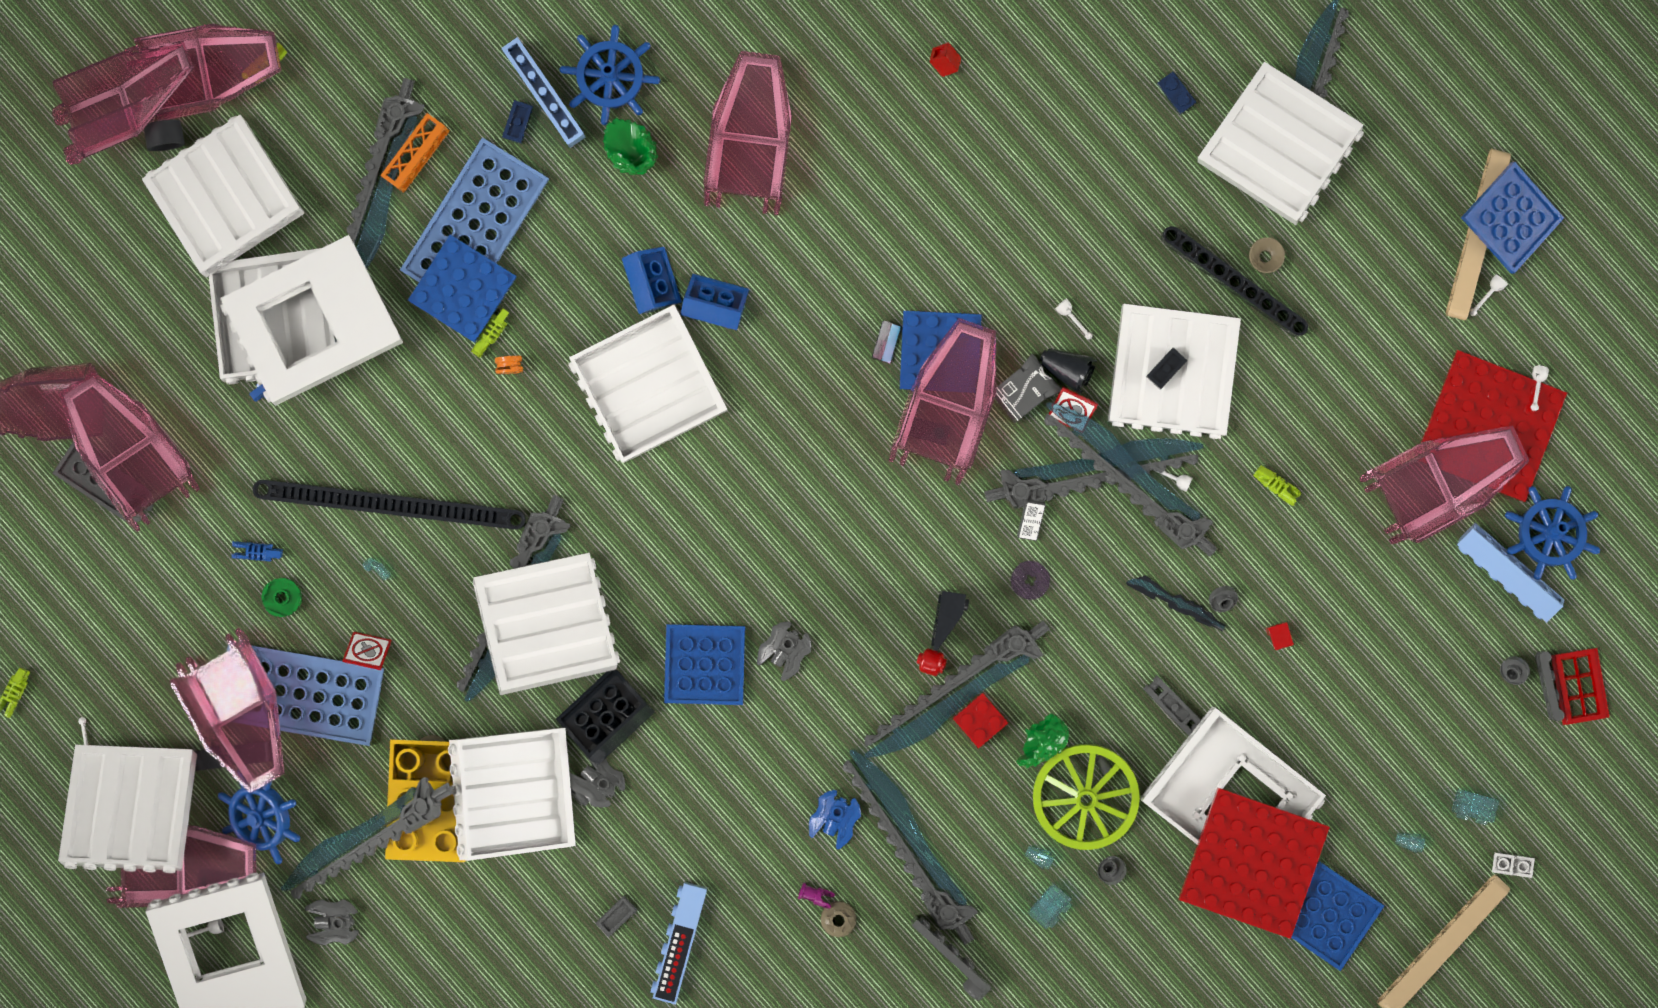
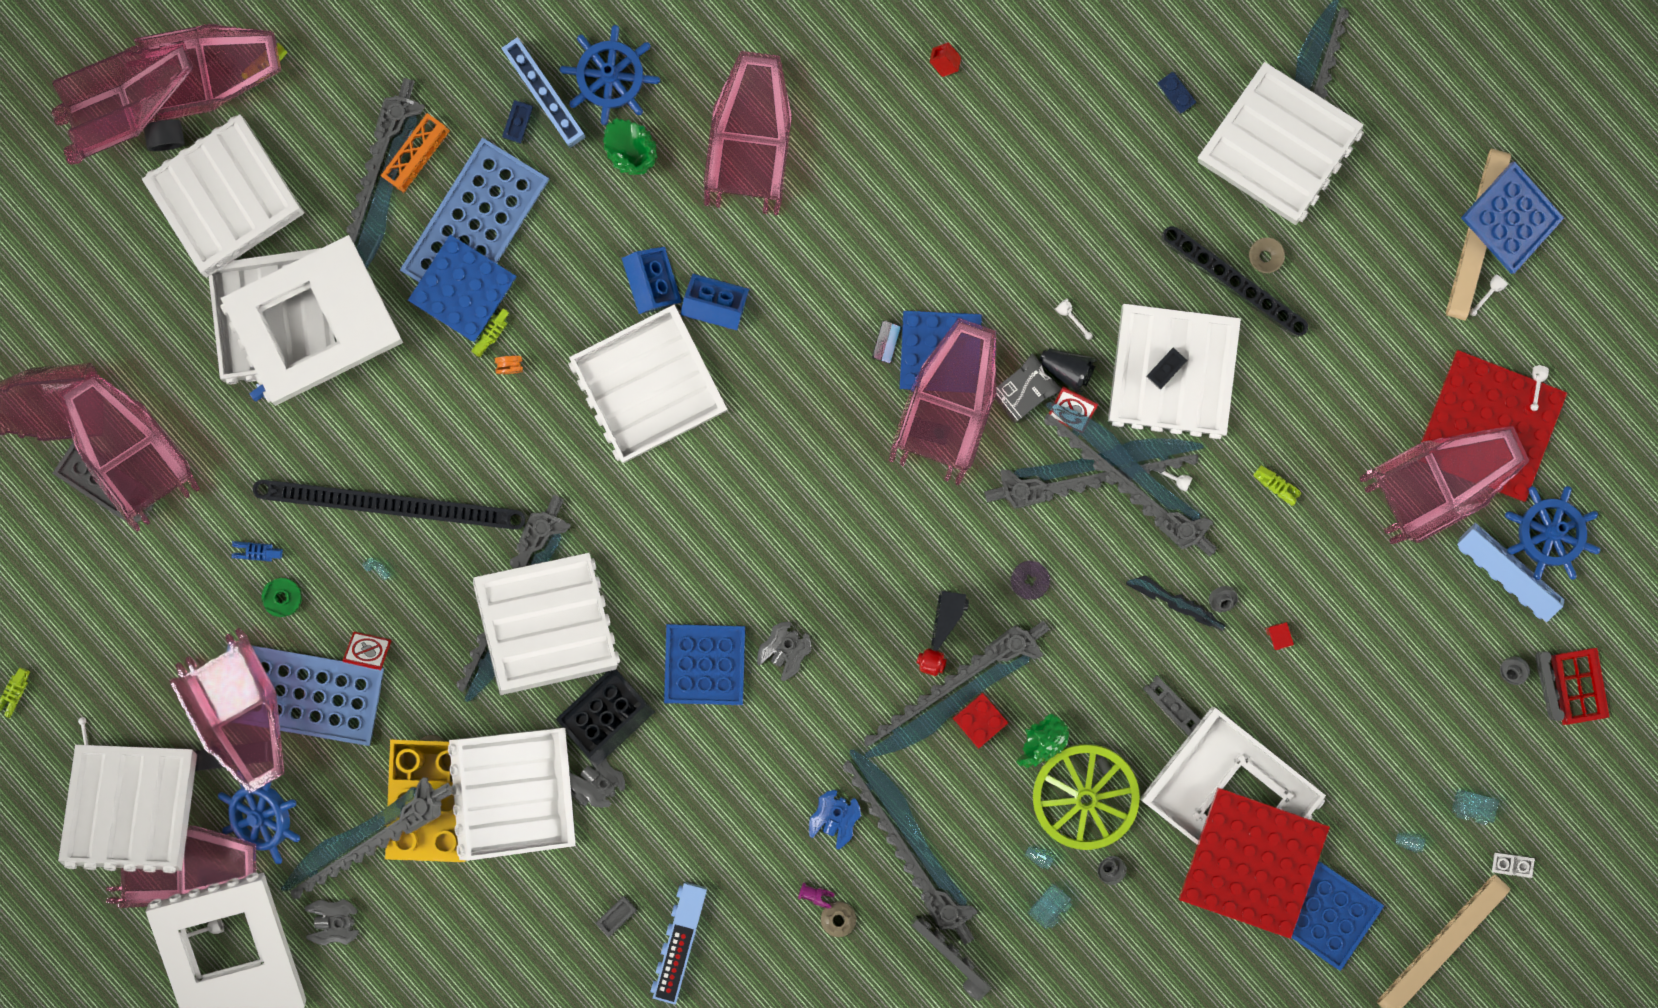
tile [1017,499,1046,541] -> none

